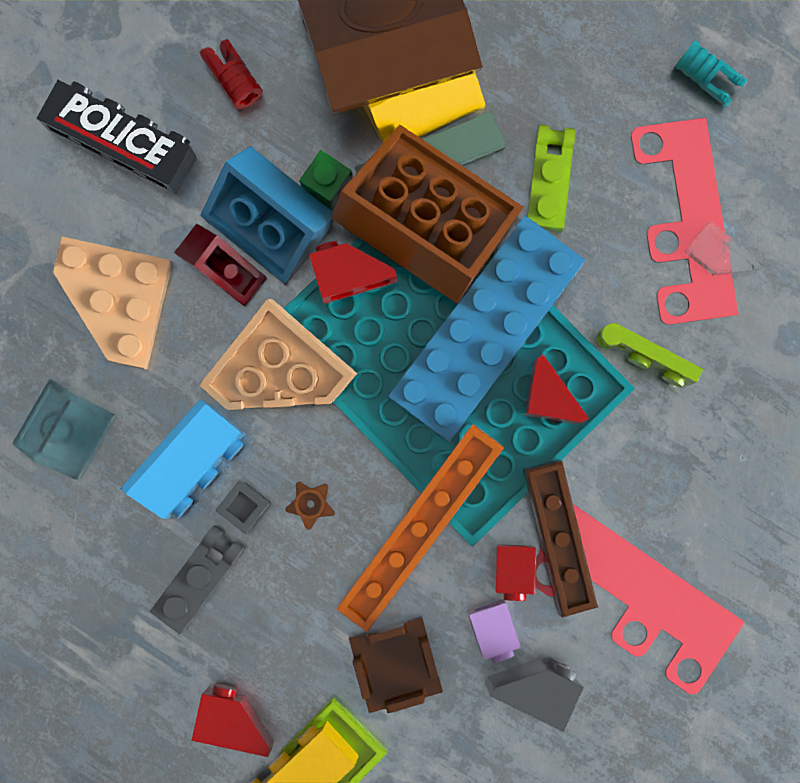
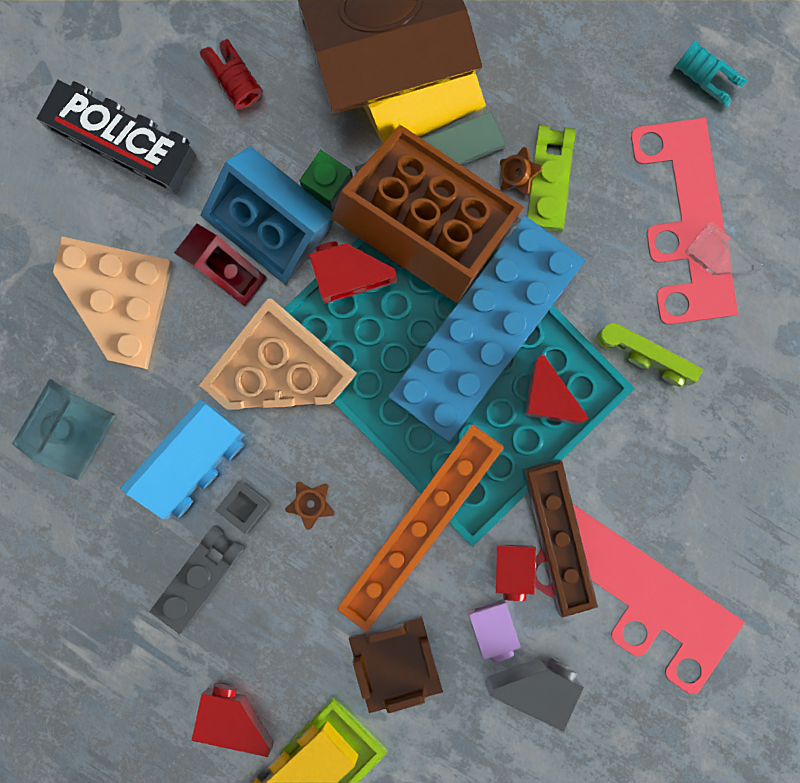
none -> dark orange plate [500,147,542,195]

